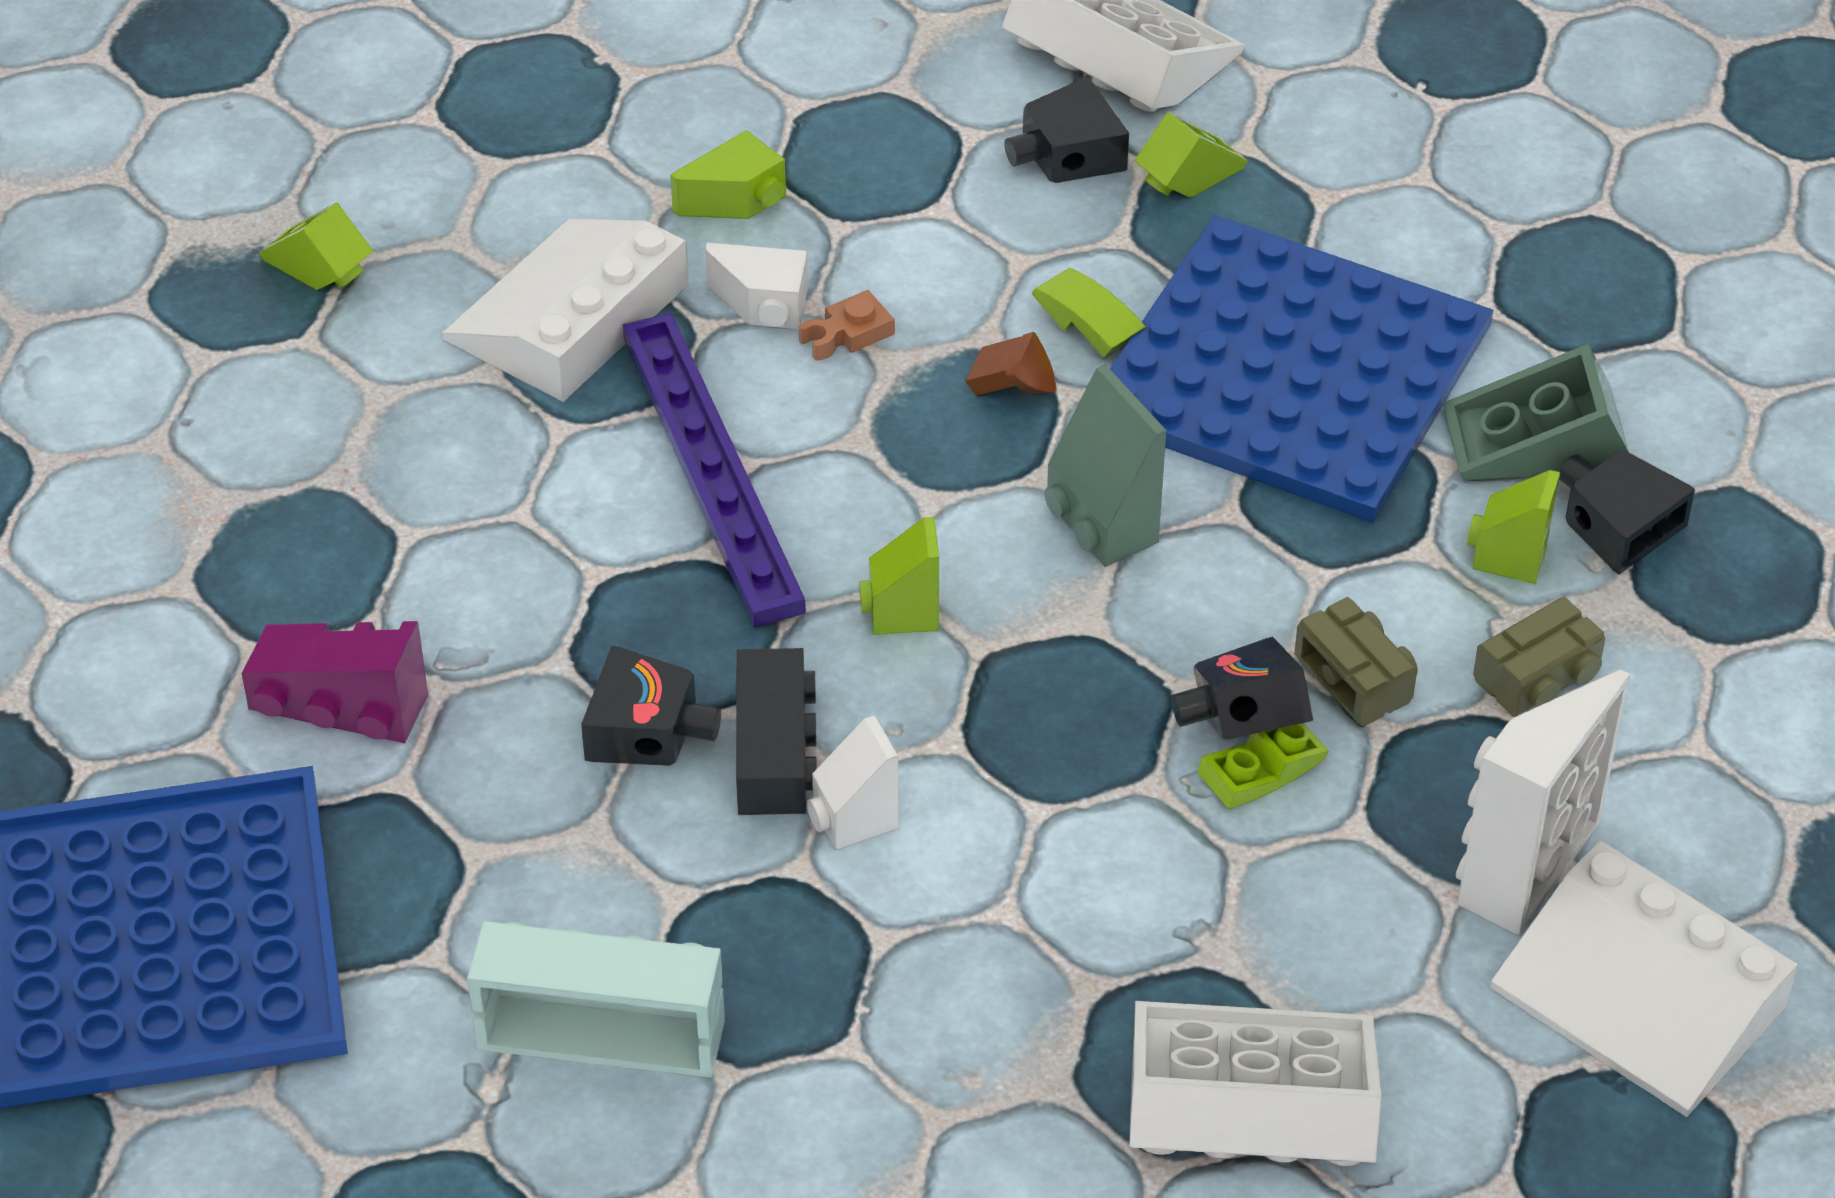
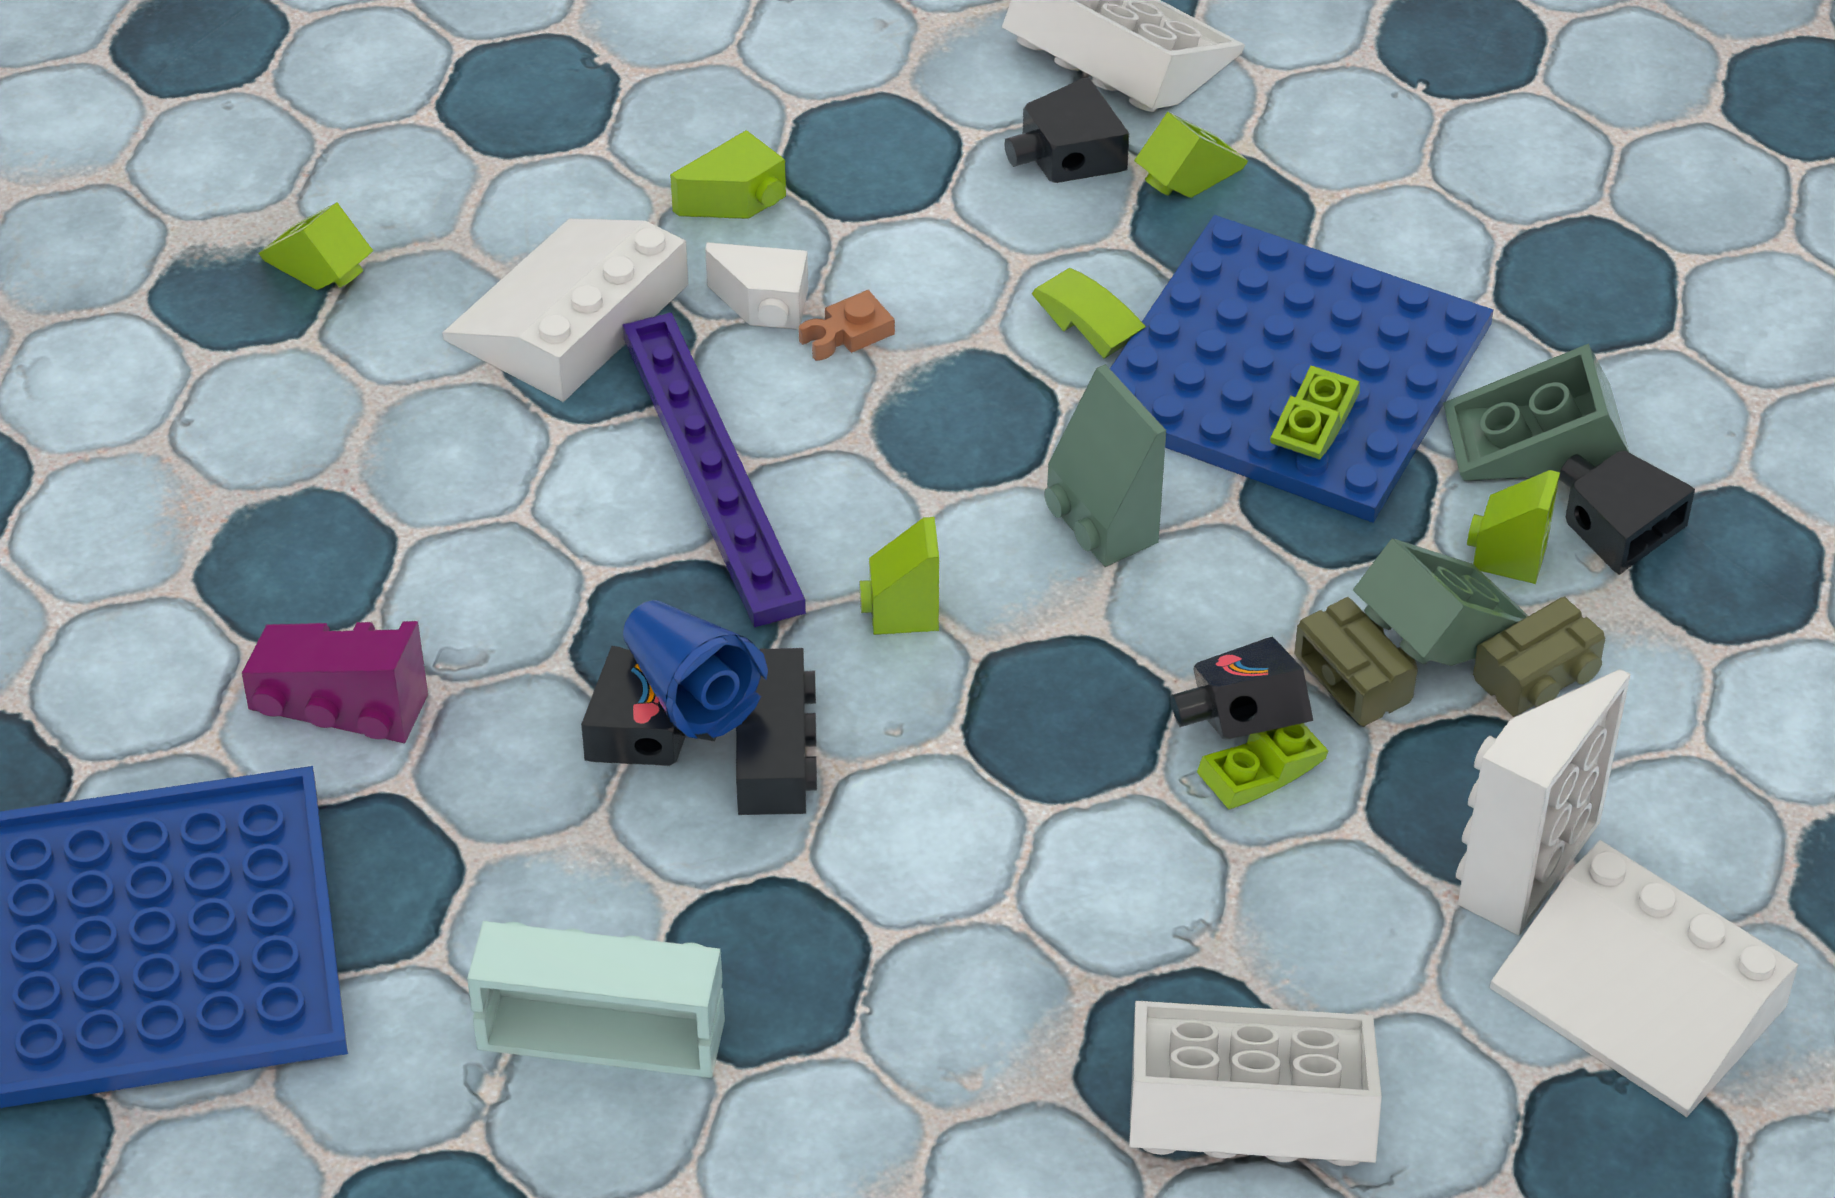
white slope [807,715,899,850] -> none
dark orange tile [965,332,1056,396] -> none
none -> blue cone [623,600,768,739]
none -> lime slope [1270,365,1360,459]
none -> sand green slope [1353,538,1528,666]

